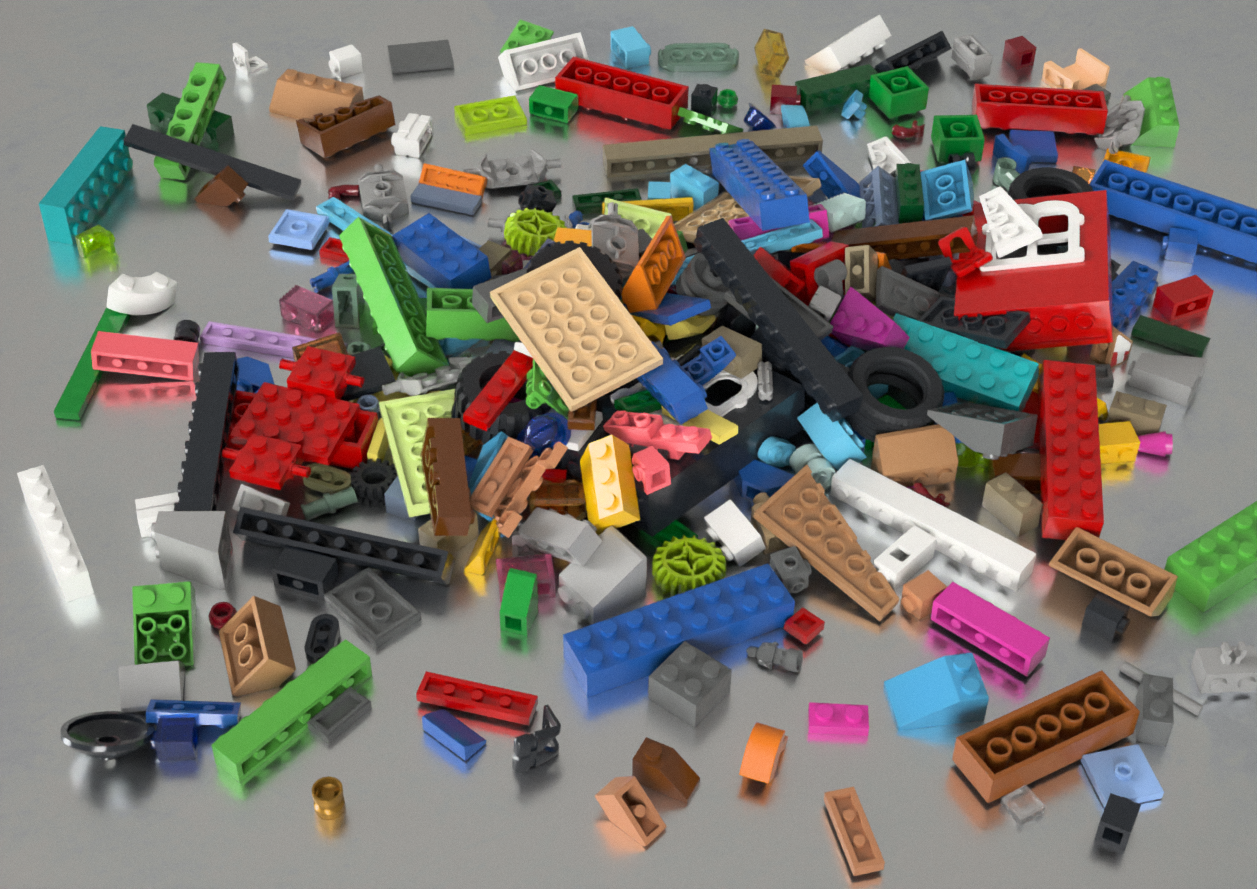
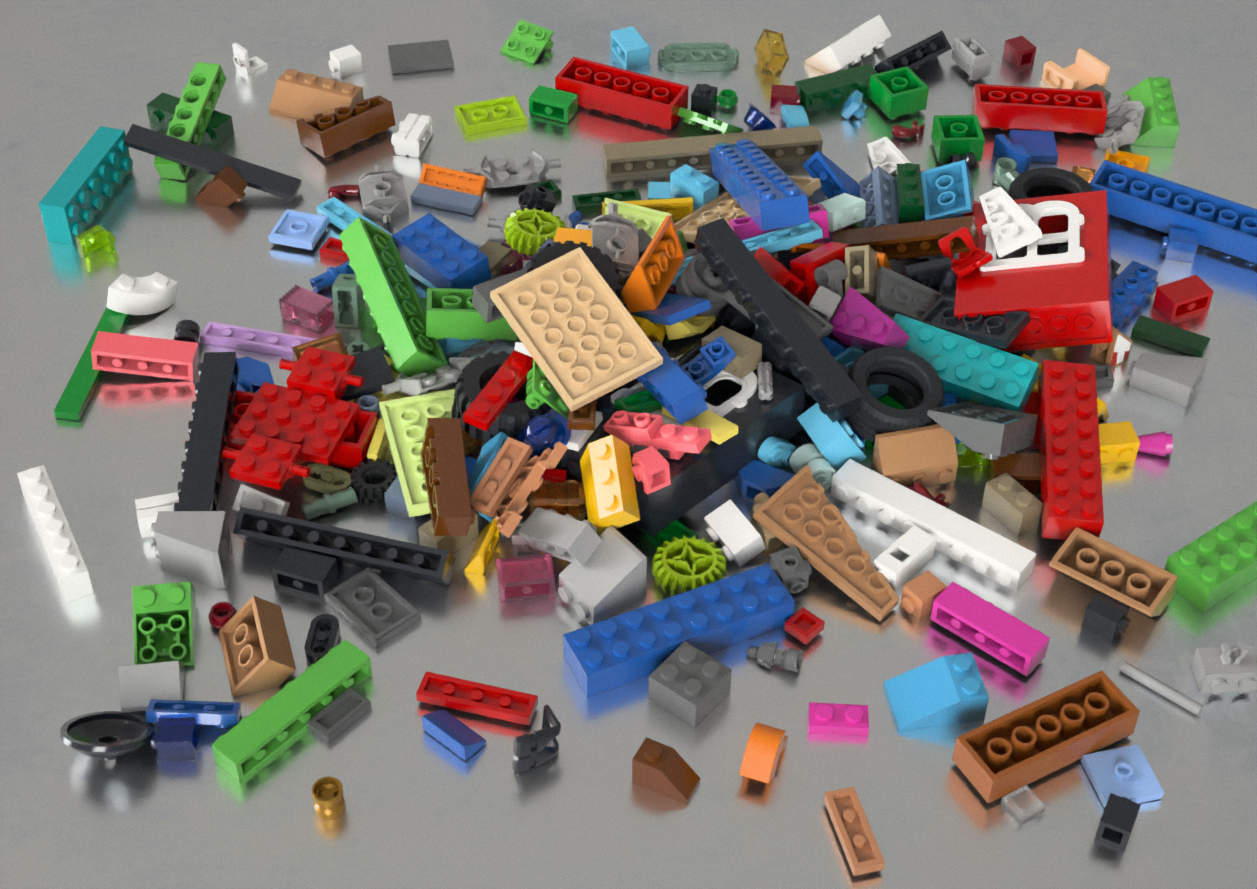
white slope [498,32,589,92] -> none
slope [499,568,538,636] -> none
nougat slope [595,776,667,846] -> none
dark tan brick [1106,391,1167,436] -> none
dark grey brick [1136,674,1174,746] -> none

